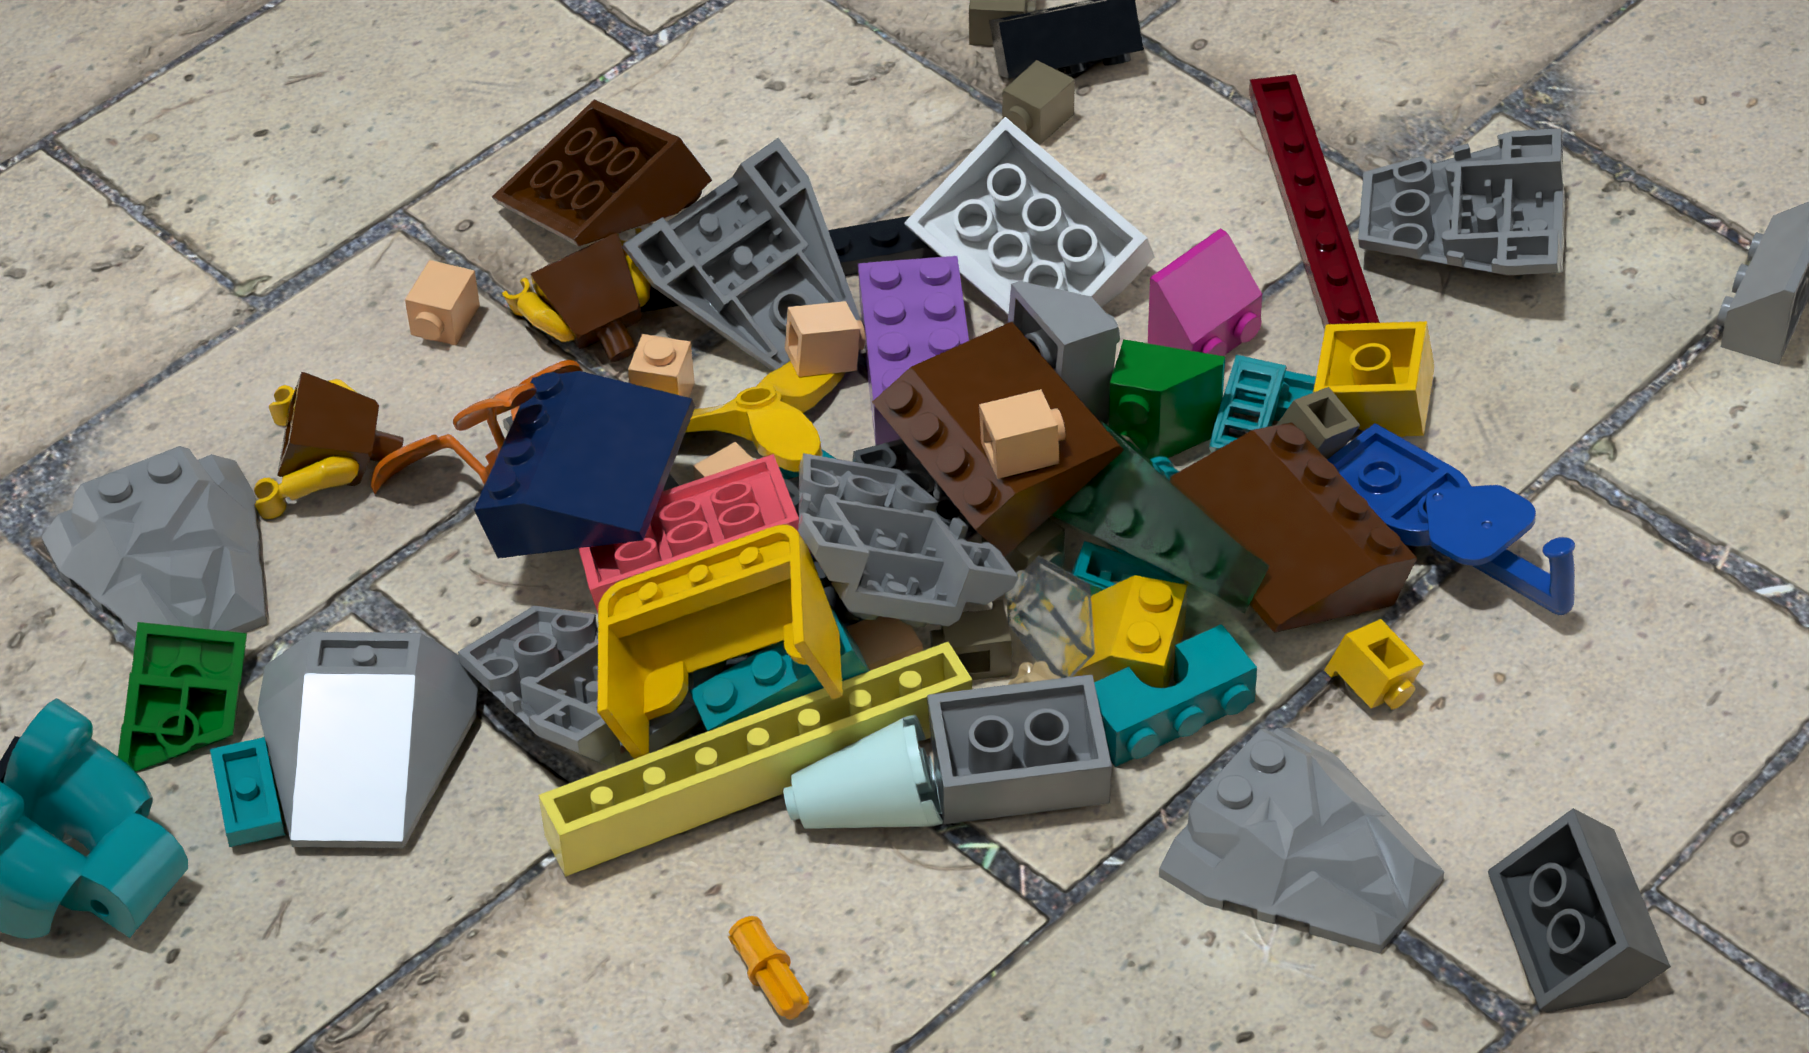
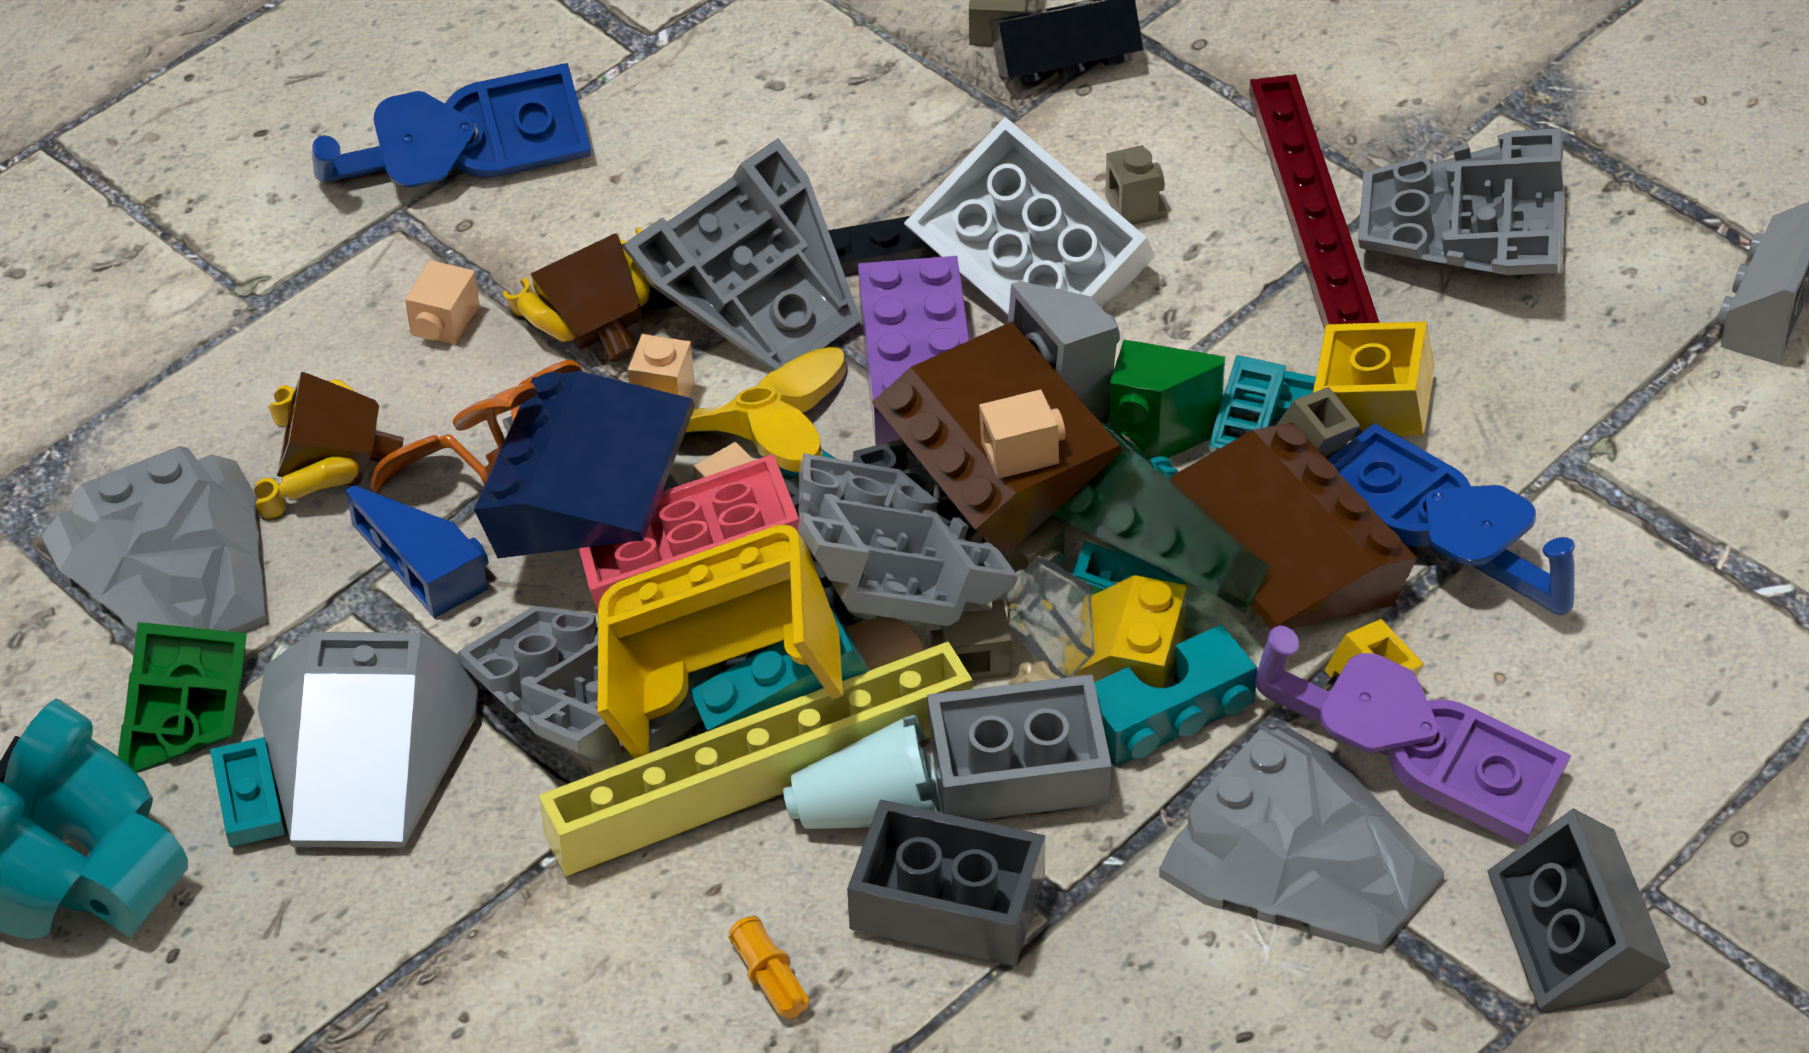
reddish brown slope [492,99,712,246] -> none
light nougat brick [785,301,865,377] -> none
dark tan brick [1002,60,1075,145] -> none
dark pink slope [1148,228,1262,356] -> none
none -> blue plate [312,63,591,187]
none -> blue slope [345,485,489,618]
none -> dark grey brick [847,799,1046,967]
none -> dark tan brick [1105,145,1167,225]
none -> medium lavender plate [1255,626,1571,846]

